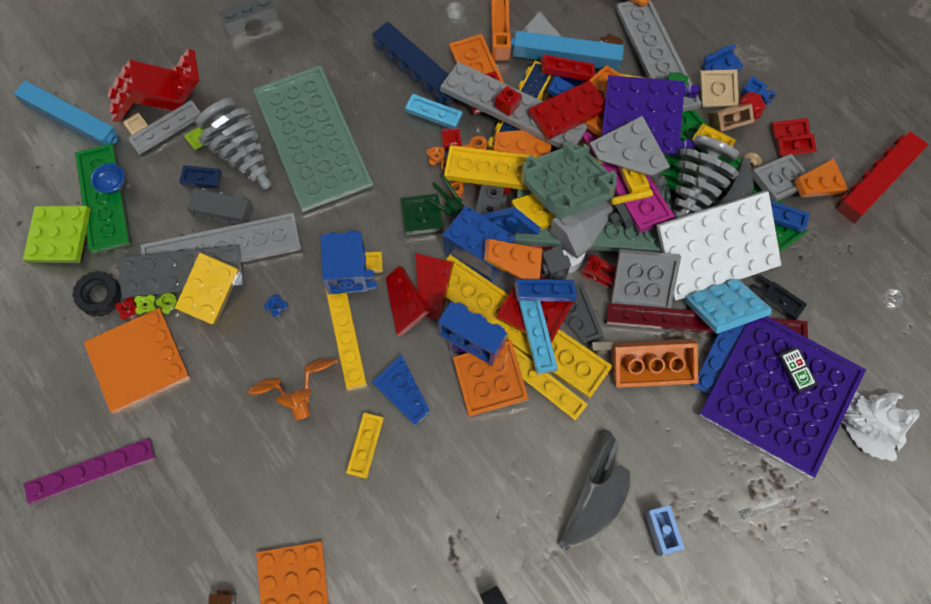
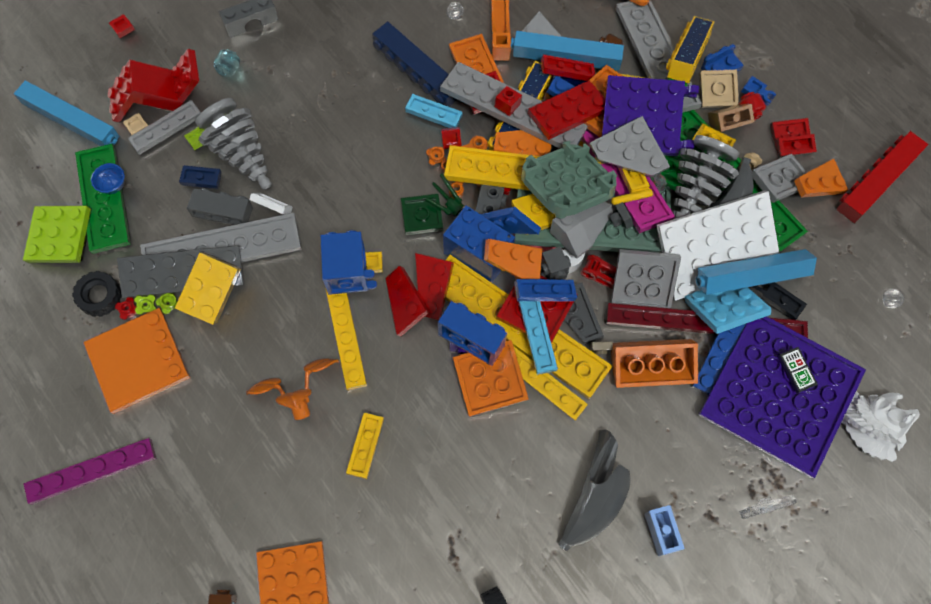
sand green plate [253,65,373,212] -> none
blue plate [264,294,288,317] -> none
blue wing [372,354,430,427] -> none
blue plate [770,200,810,233] -> none
none -> red plate [109,14,135,38]
none -> clear light blue head [213,49,240,77]
none -> white tile [249,193,293,214]
none -> brick [666,16,715,83]
none -> dark azure brick [696,249,817,295]

